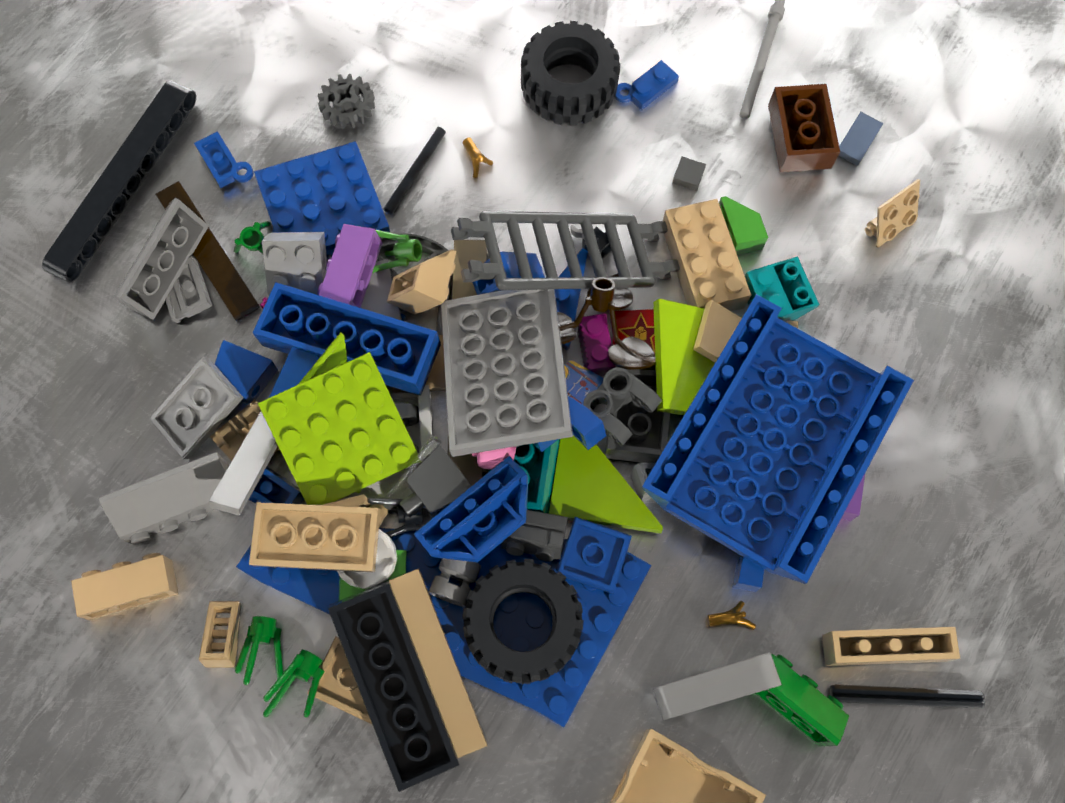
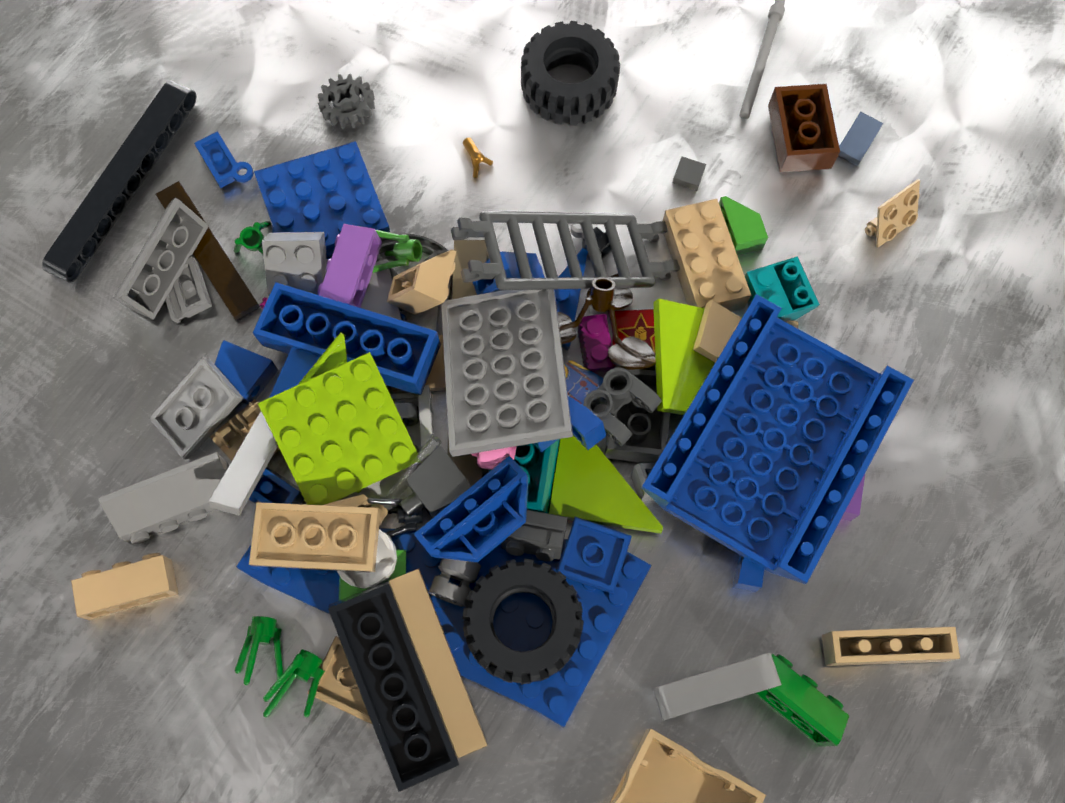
tan slope [199,601,241,668] -> none
black bar [383,127,446,215] -> none
blue hinge [615,60,679,111] -> none
pearl gold bar [707,601,756,630] -> none
black axle [830,684,985,708] -> none

